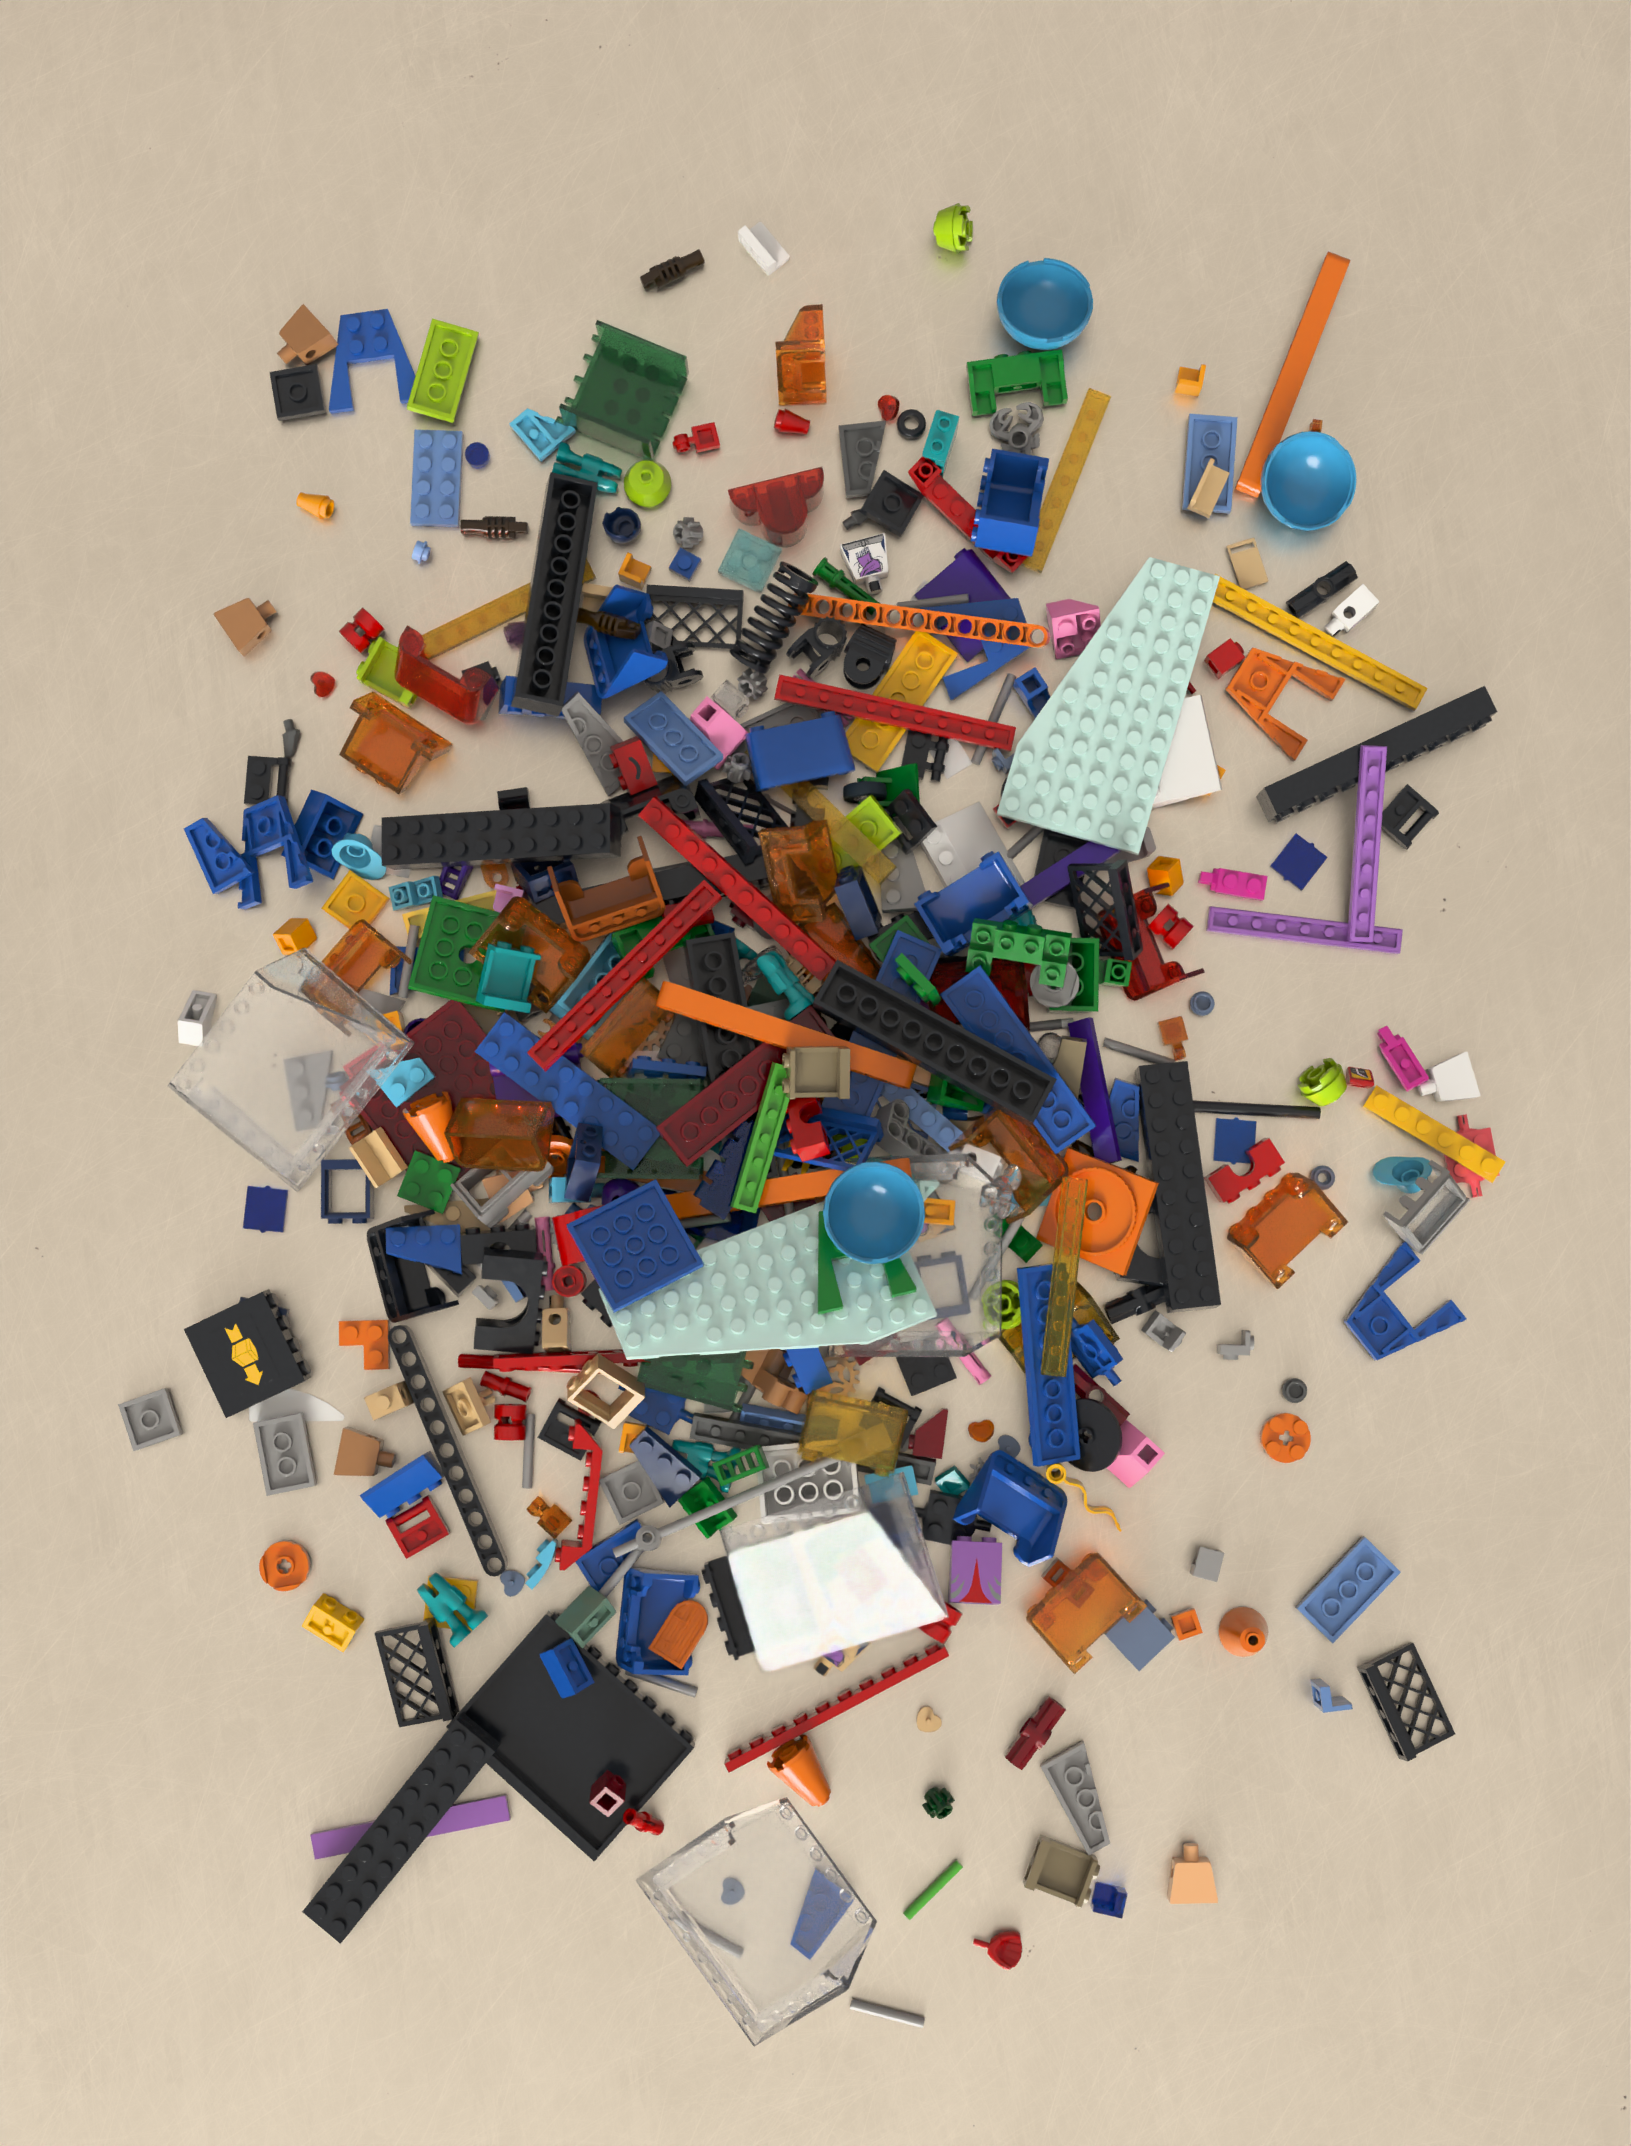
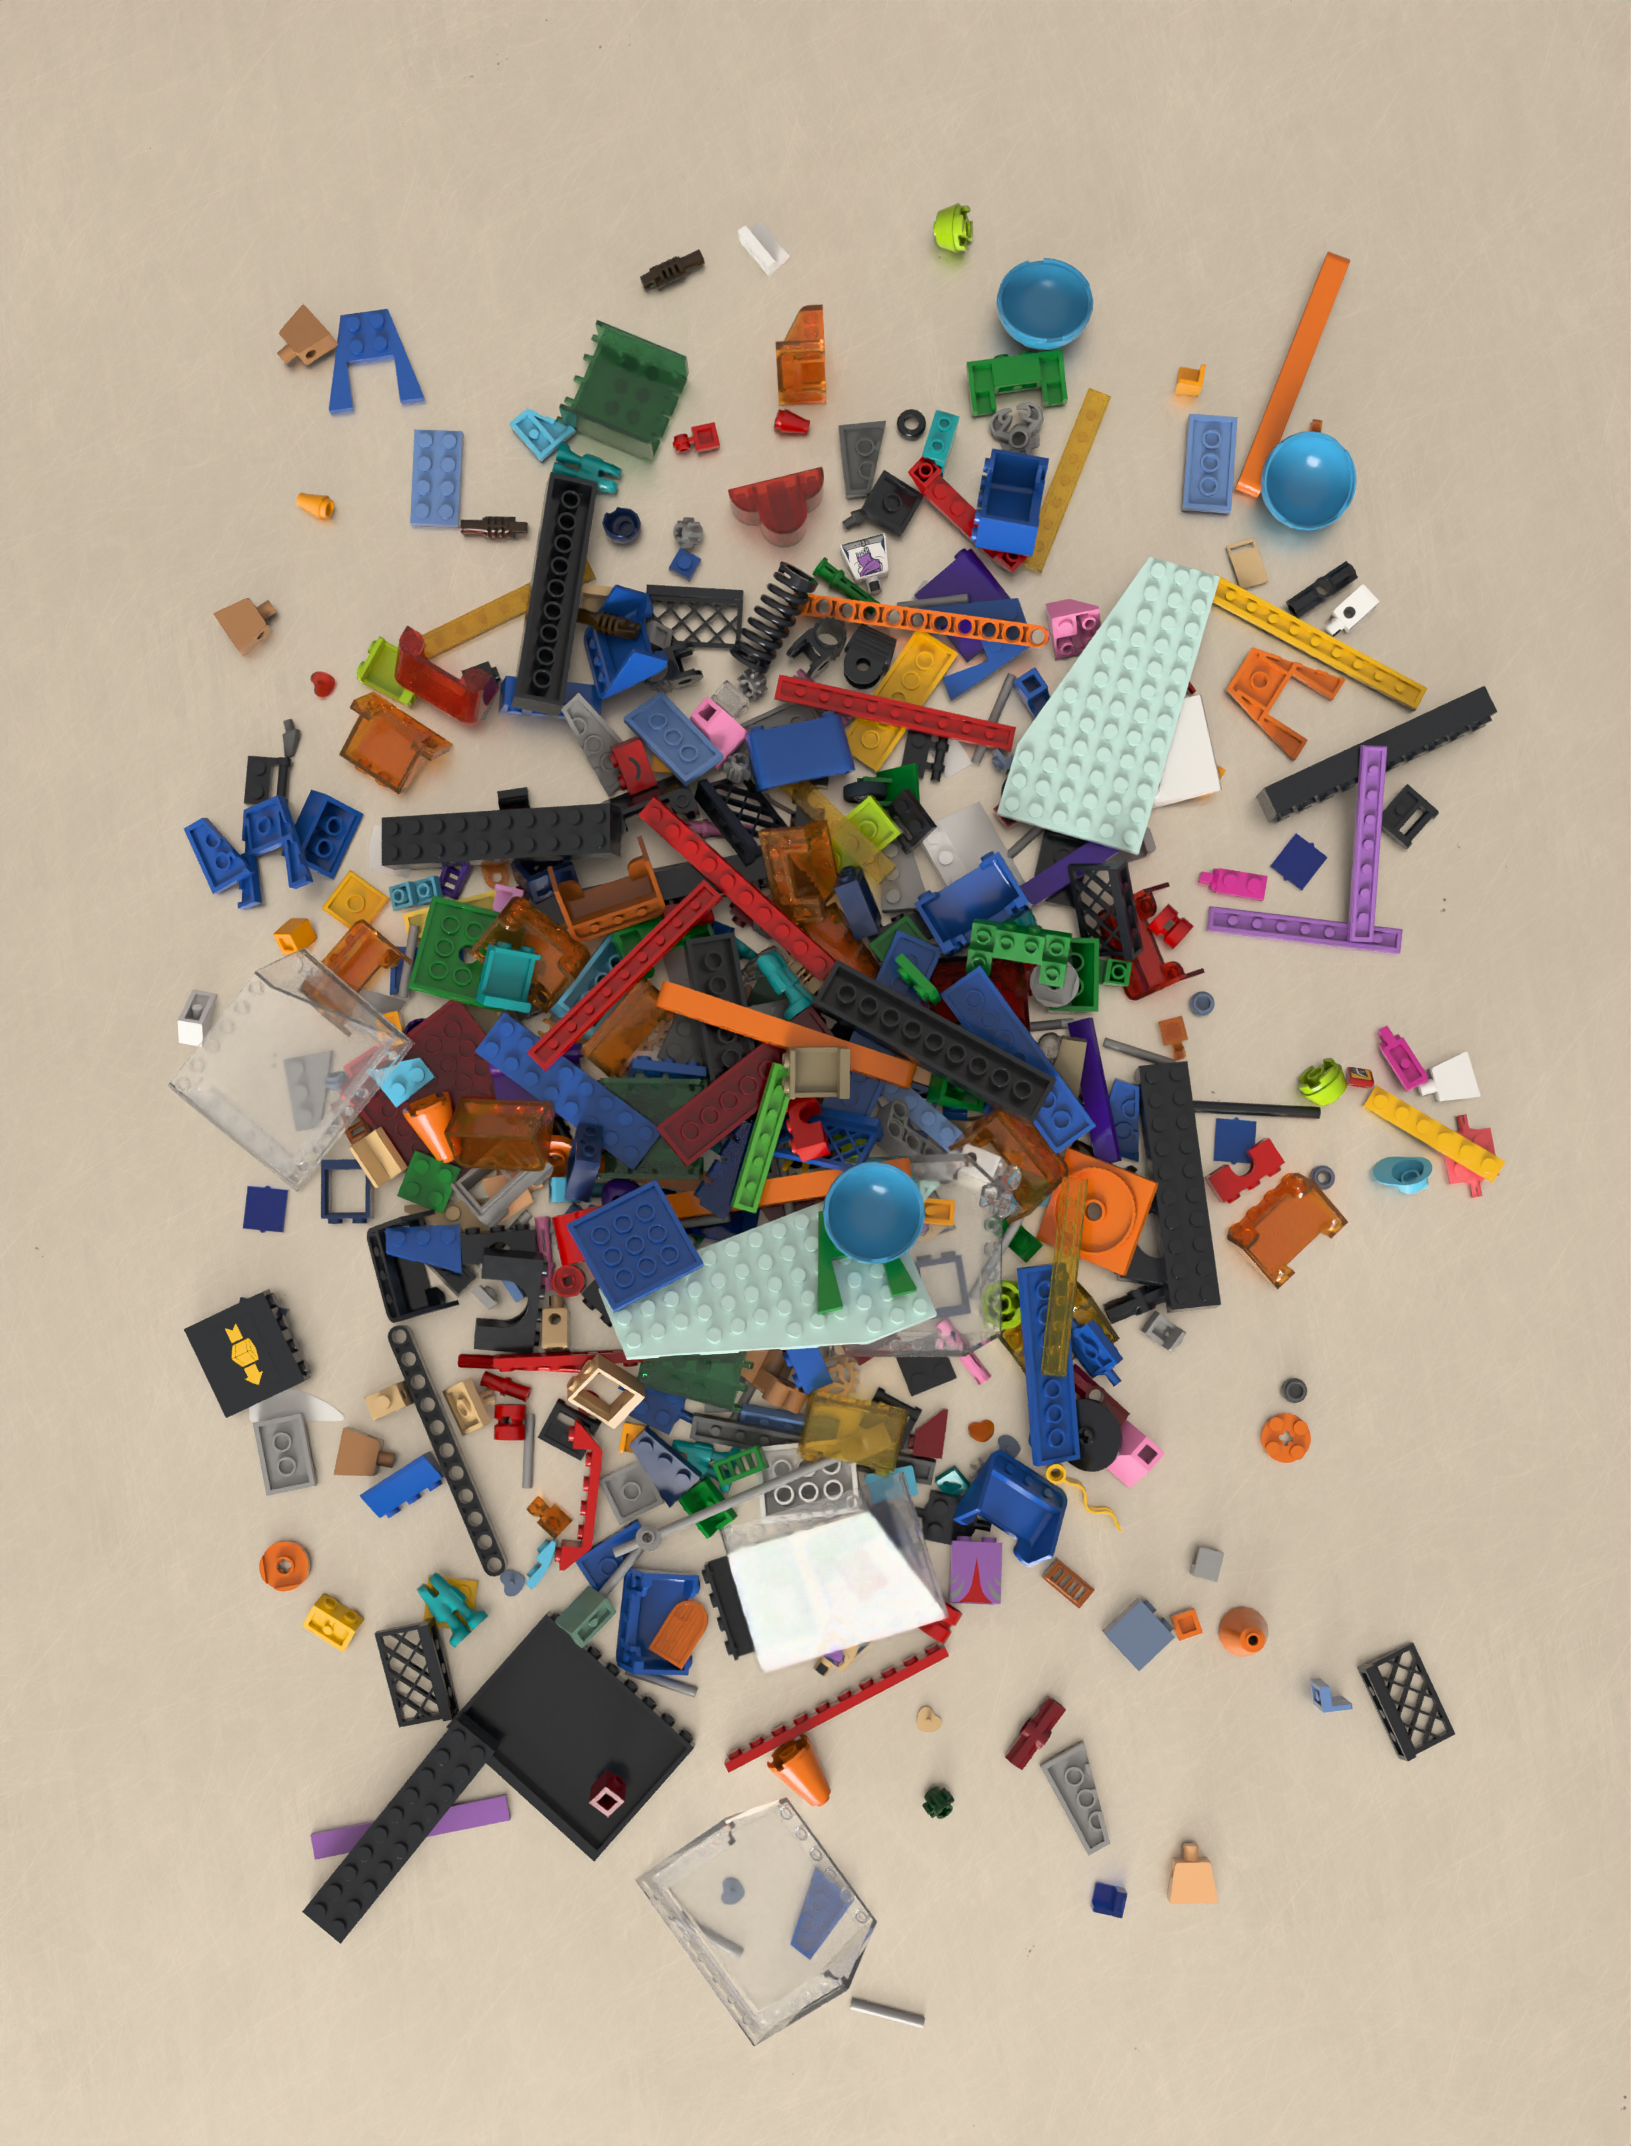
light grey plate [118,1388,182,1451] -> none
black plate [270,364,326,421] -> none
medium azure piece [332,833,387,880] -> none
red wheel [339,607,385,654] -> none
orange plate [339,1320,390,1370] -> none
red plate [385,1495,450,1559] -> none
lime plate [407,318,479,423] -> none
light blue plate [412,541,431,564] -> none
clear blue tile [465,442,490,468] -> none
clear purple cone [503,621,524,646] -> none
blue panel [540,1638,595,1699] -> none
light orange panel [618,552,652,590] -> none
red pin [623,1808,664,1835] -> none
lime cone [624,460,671,507] -> none
clear light blue plate [718,529,782,593] -> none
clear red piece [878,395,900,421] -> none
bright green bar [903,1860,963,1920] -> none
red piece [973,1931,1022,1970] -> none
dark tan panel [1023,1834,1100,1909] -> none
clear orange windscreen [1026,1553,1147,1674] -> none
light orange panel [1147,856,1184,896] -> none
tan panel [1187,458,1230,518] -> none
red brick [1204,638,1245,679] -> none
light grey bracket [1217,1330,1254,1360] -> none
medium blue plate [1295,1536,1401,1643] -> none
blue wing [1344,1242,1467,1360] -> none
light grey window [1383,1160,1470,1254] -> none

